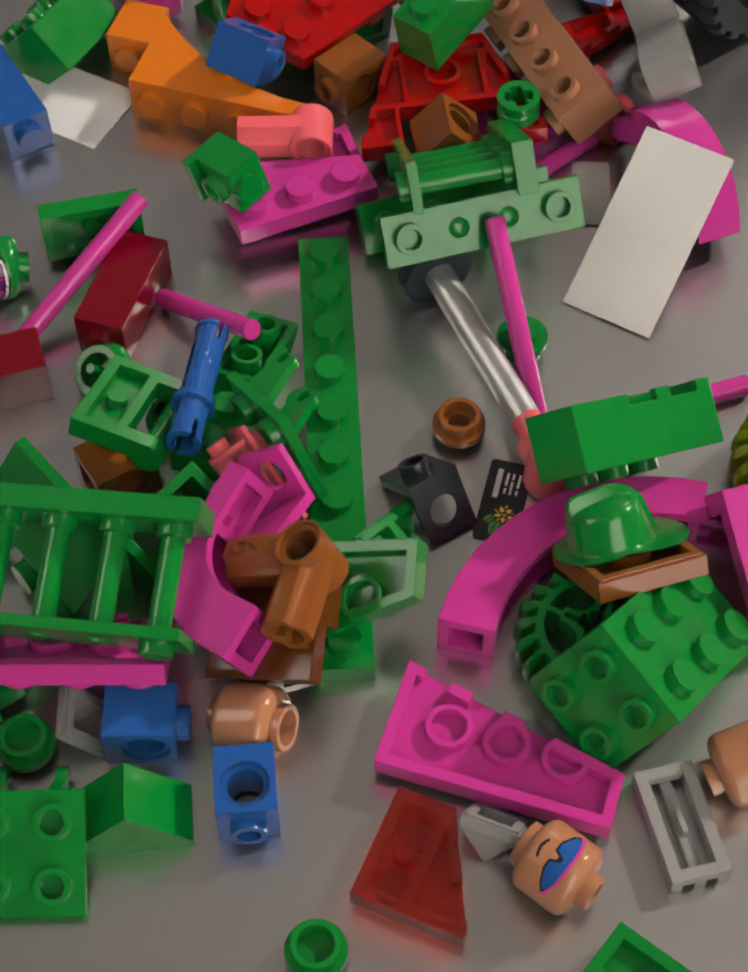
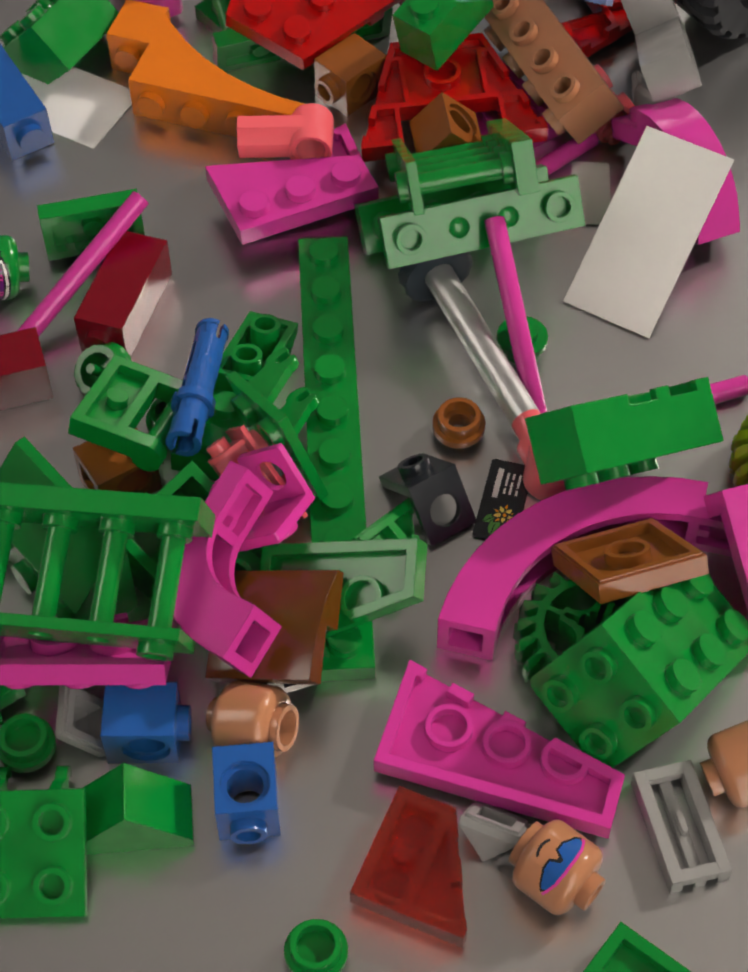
dark pink bar [154,288,261,340] -> none
green brick [182,131,271,213] -> none
blue brick [206,17,286,86] -> none
dark orange piece [222,519,349,649] -> none
green bush [497,80,540,128] -> none
green piece [553,483,690,567] -> none

